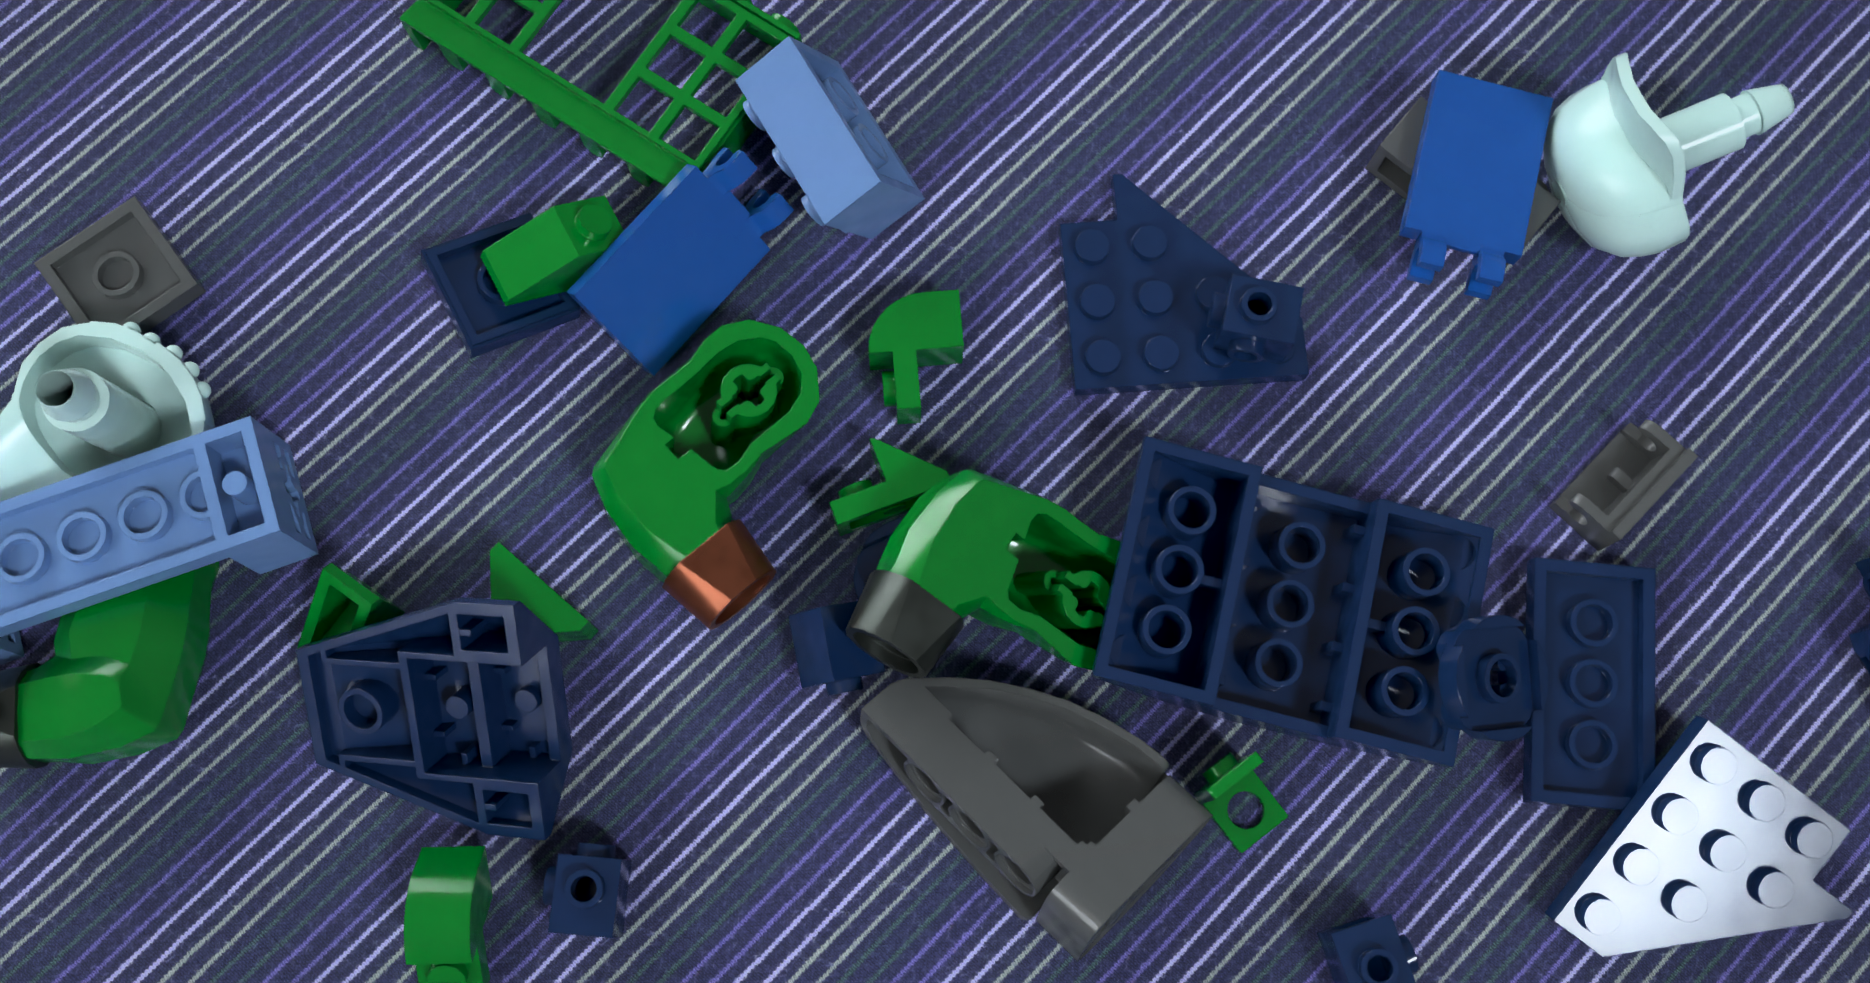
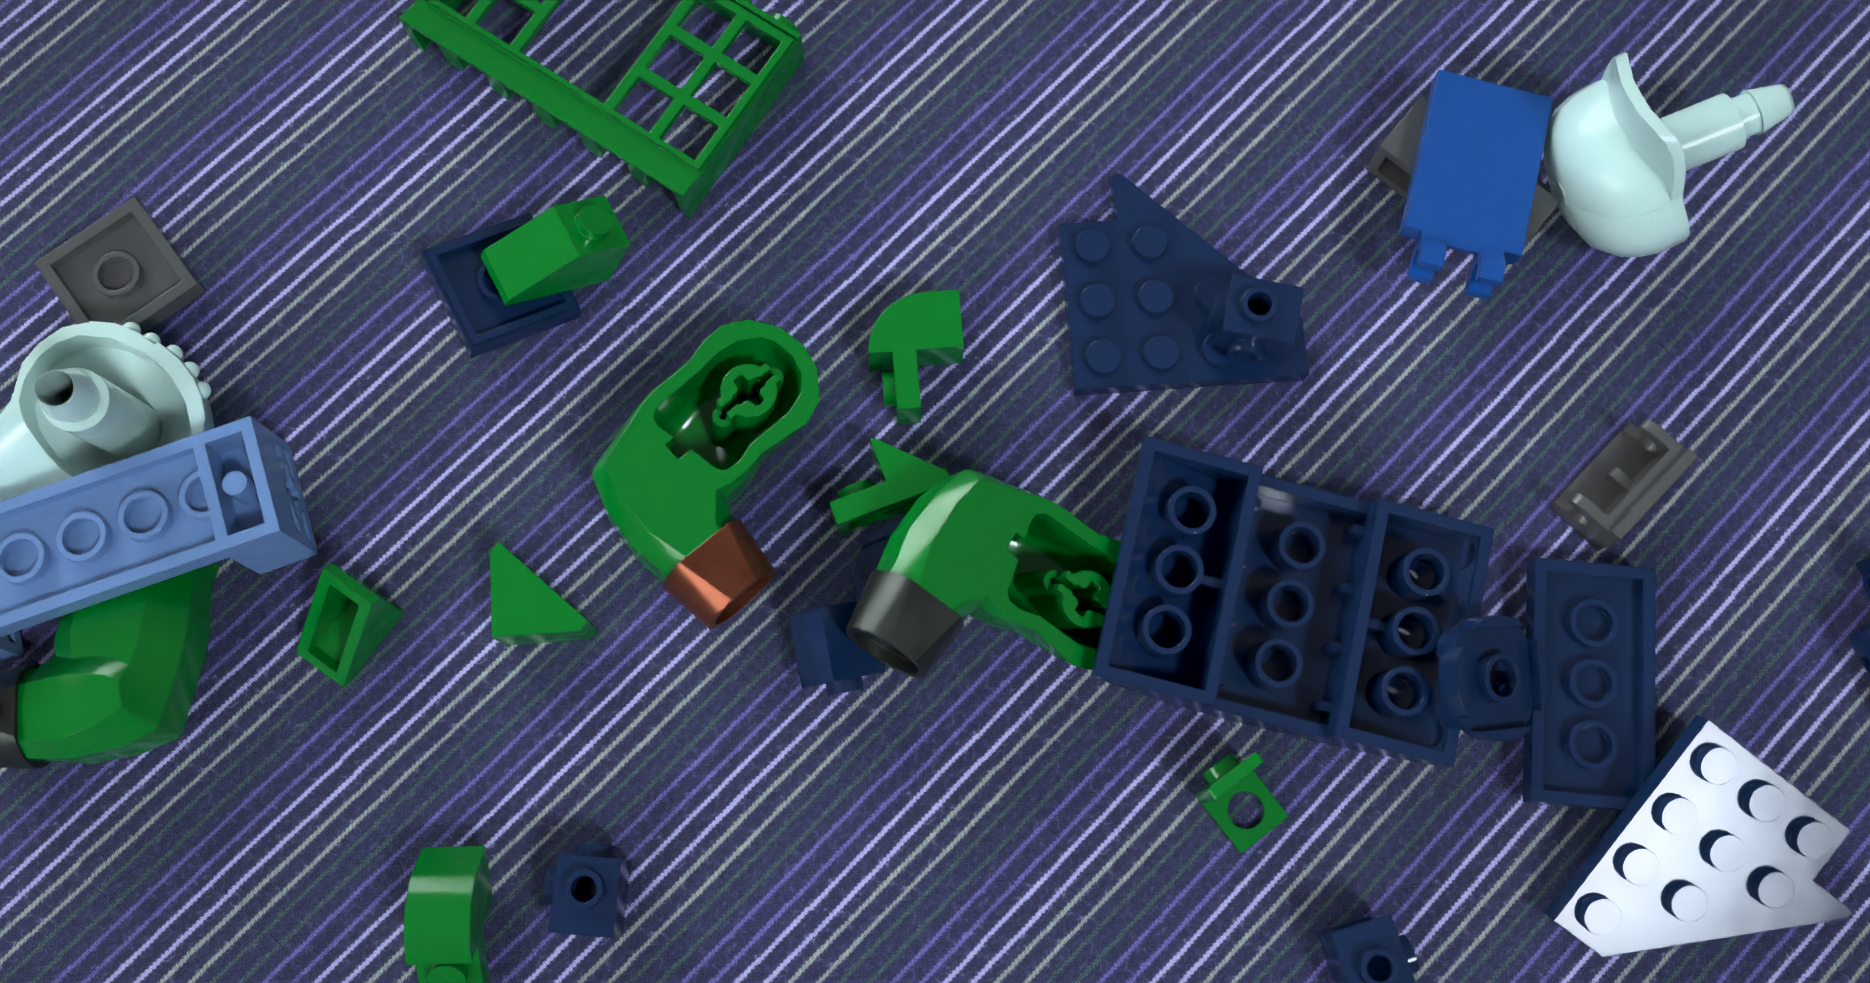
dark blue wedge [296,597,573,840] -> none
blue tile [567,147,794,376] -> none
medium blue brick [735,36,925,239] -> none
dark grey panel [860,677,1213,962] -> none

